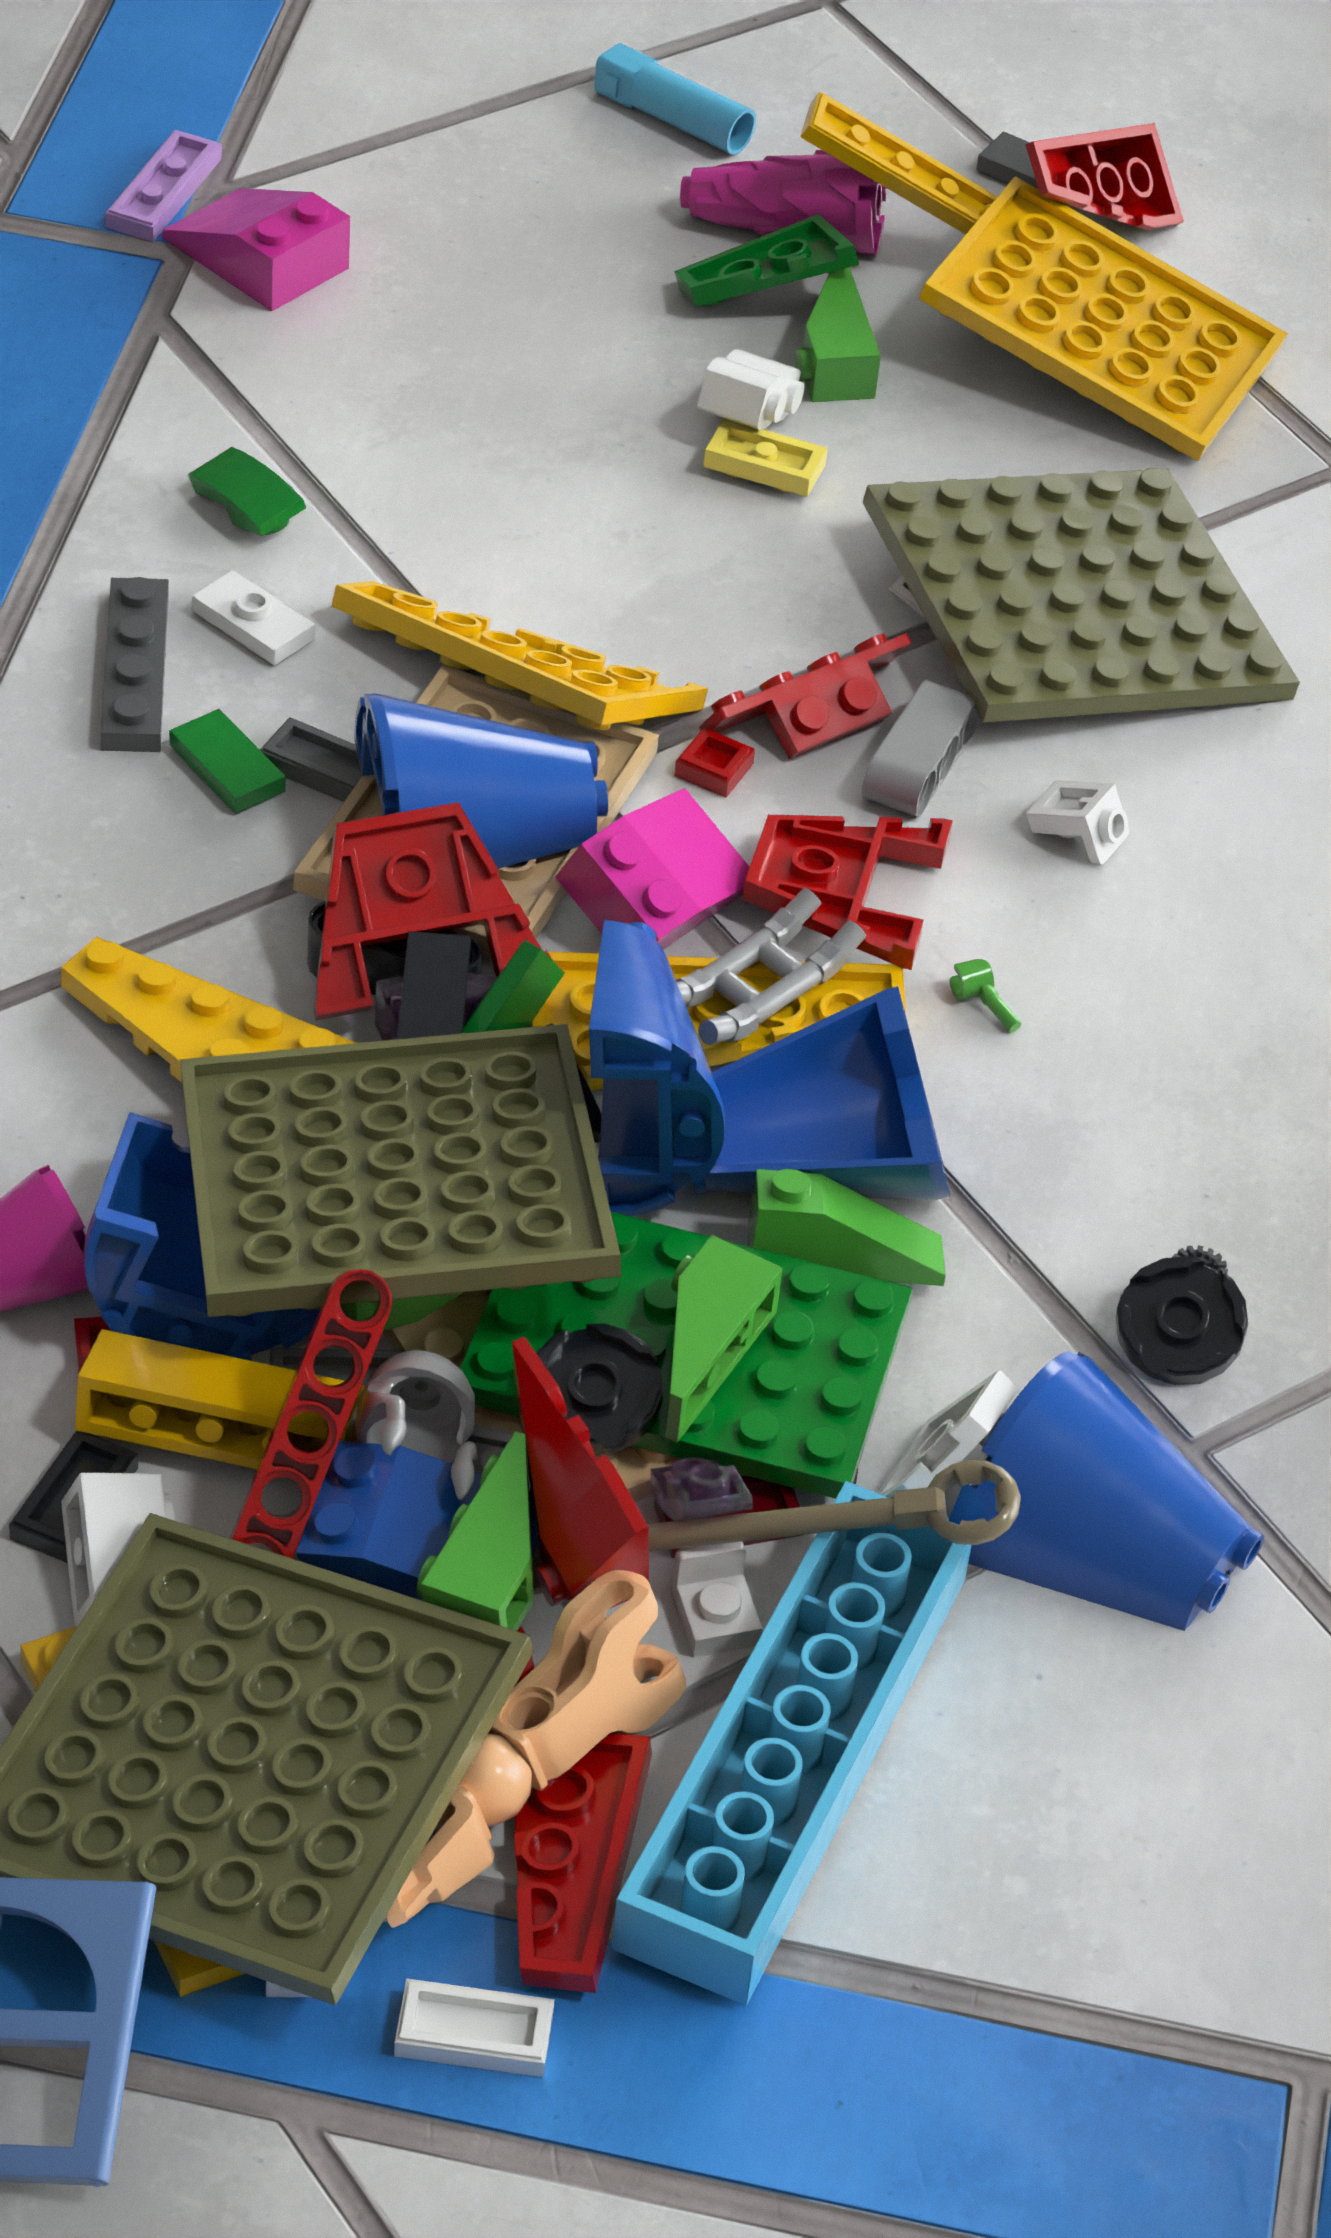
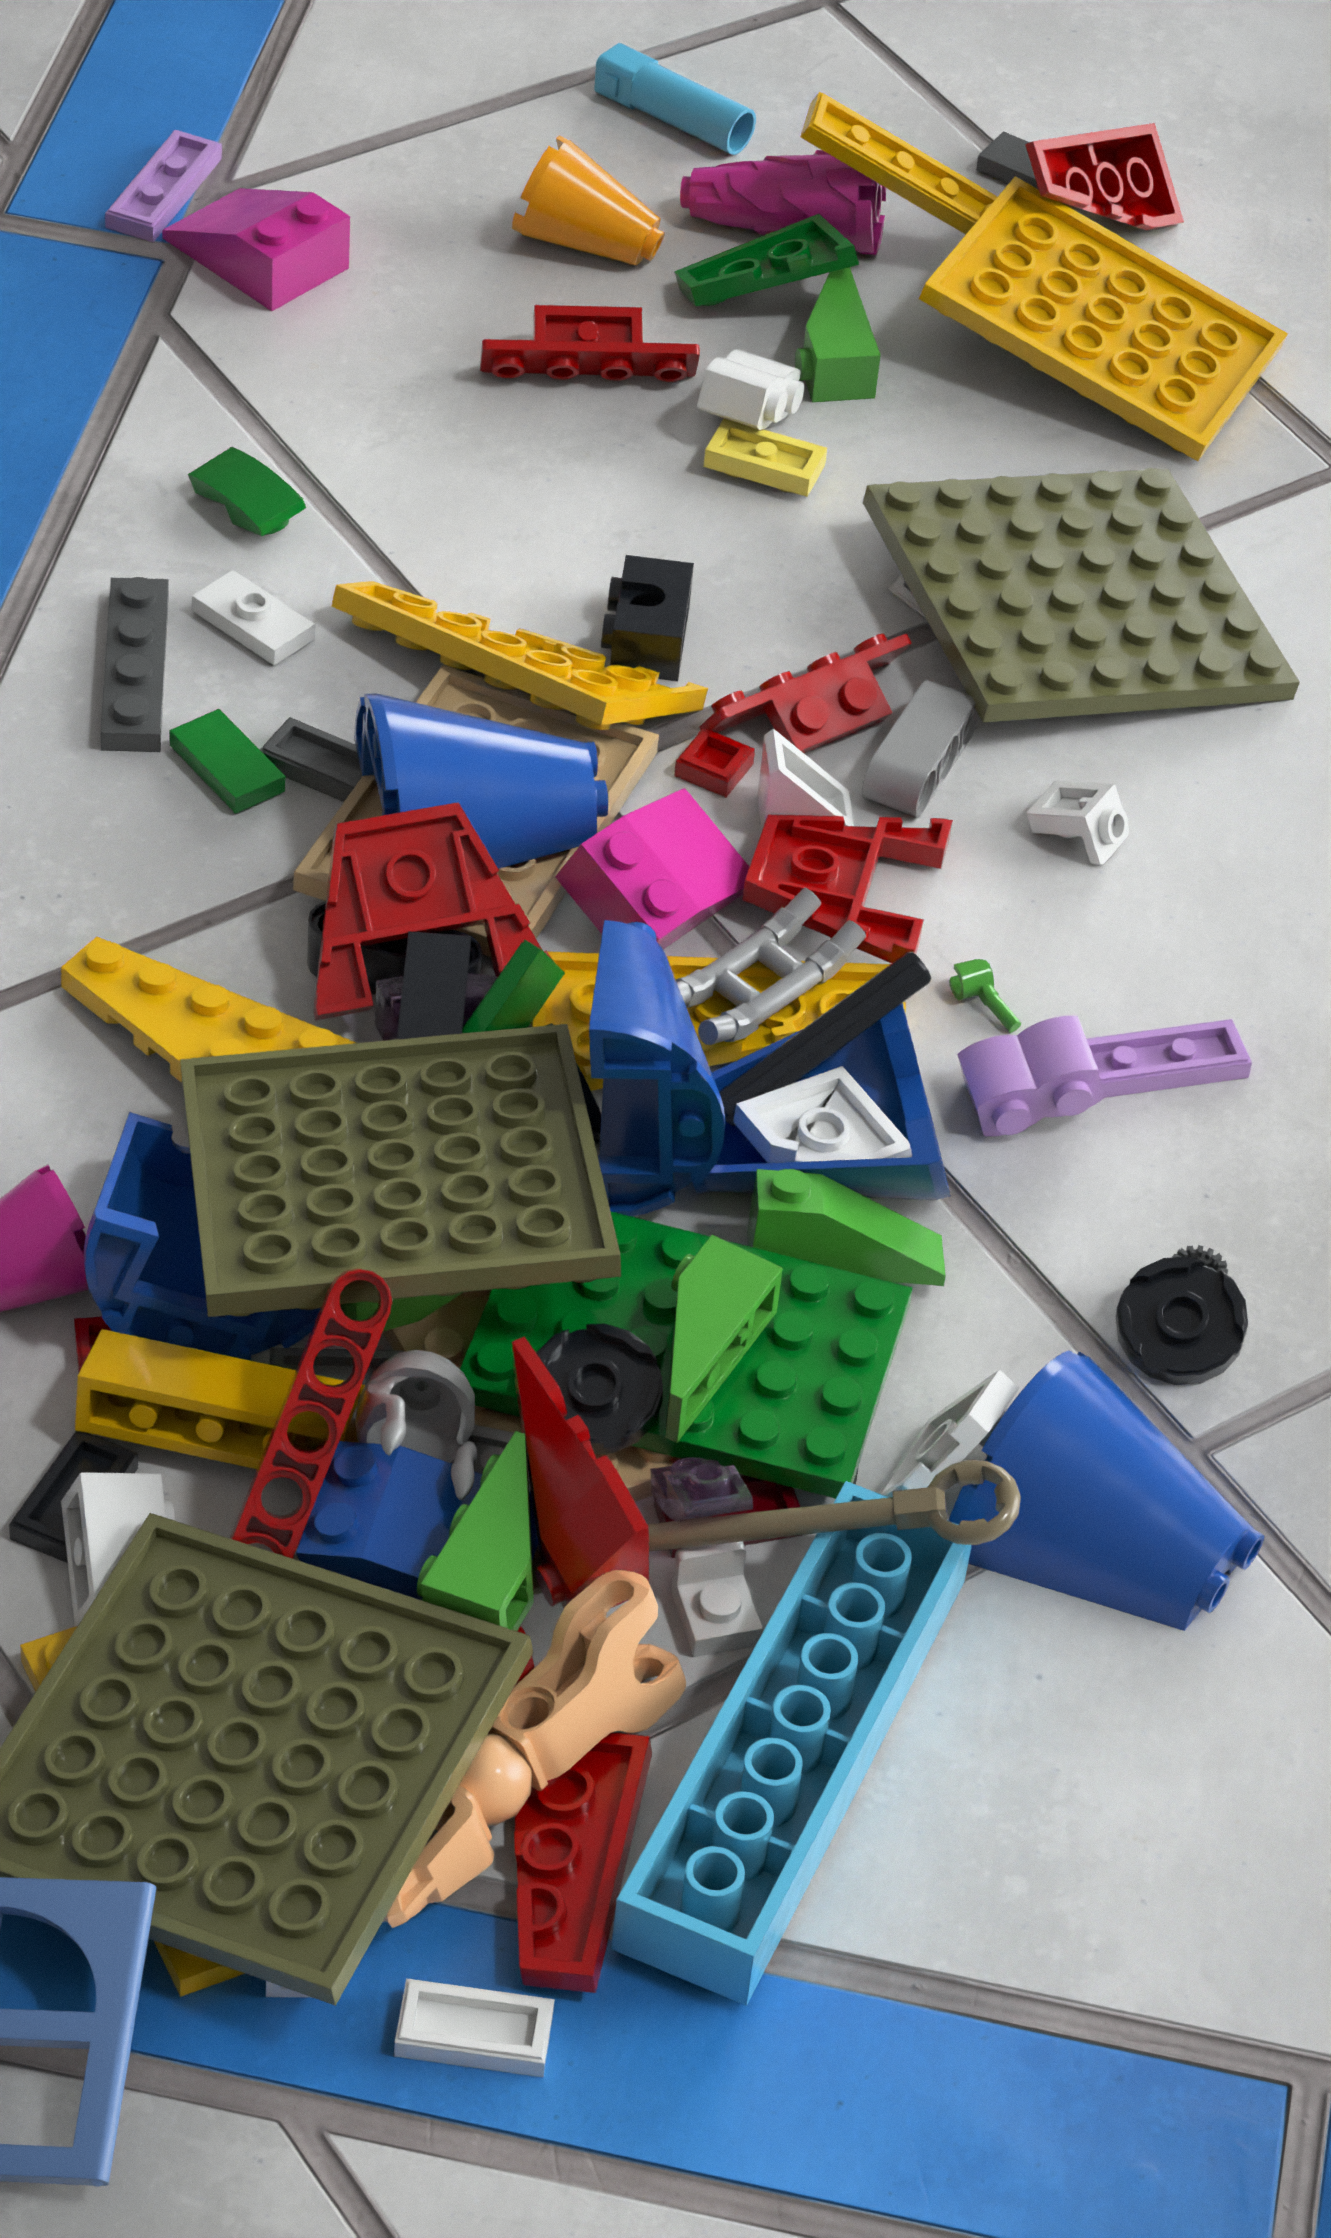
none -> red bracket [480,305,700,382]
none -> light orange cone [512,135,665,266]
none -> black brick [601,555,694,681]
none -> black axle [719,952,932,1126]
none -> white plate [733,1066,912,1163]
none -> white slope [757,729,854,830]
none -> lavender brick [957,1016,1104,1136]
none -> lavender tile [1086,1019,1252,1098]

